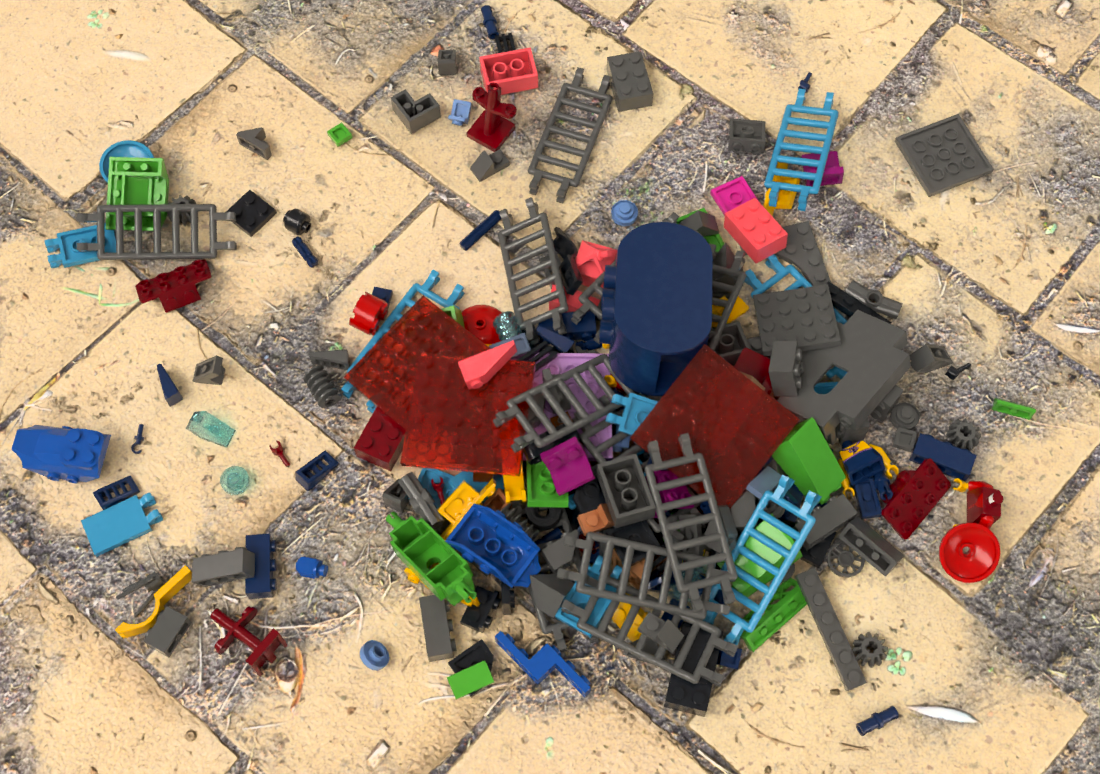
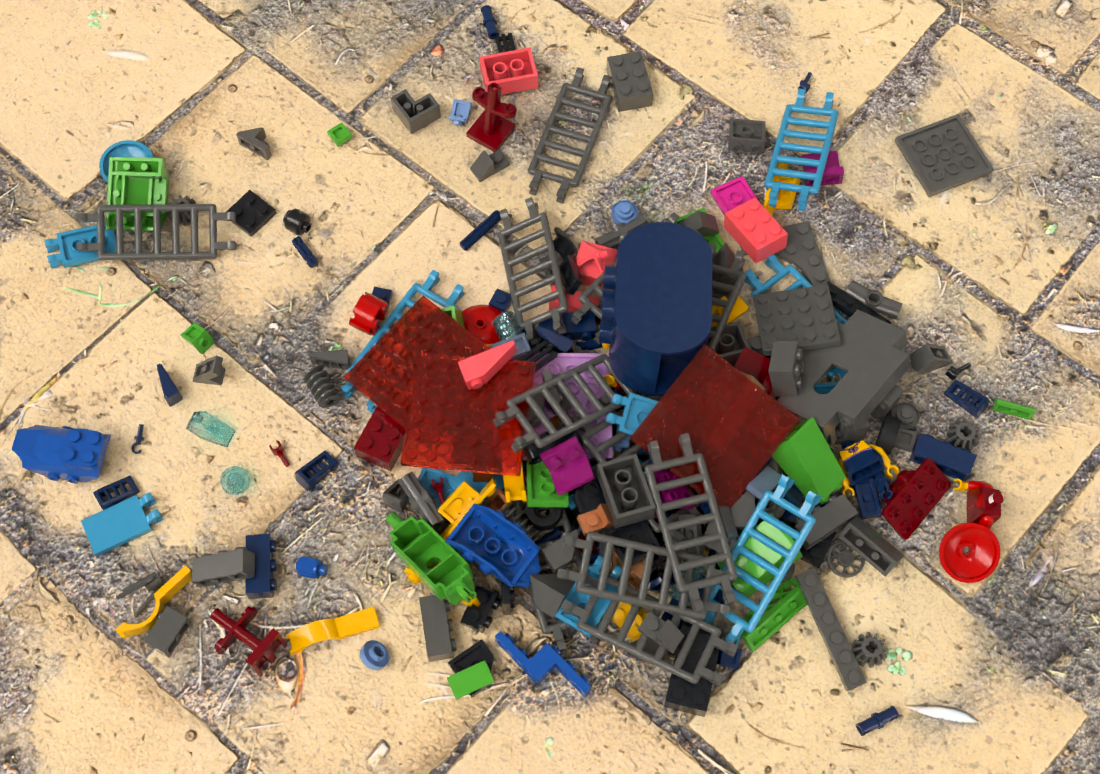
dark red bracket [135,259,212,313] -> none
dark grey slope [437,49,456,75] -> none
none -> bright green bracket [181,323,215,354]
none -> yellow piece [286,607,380,655]
none -> dark blue plate [489,288,512,314]
none -> dark grey piece [595,214,648,249]
none -> black tyre [875,415,901,454]
none -> dark blue slope [944,380,988,418]

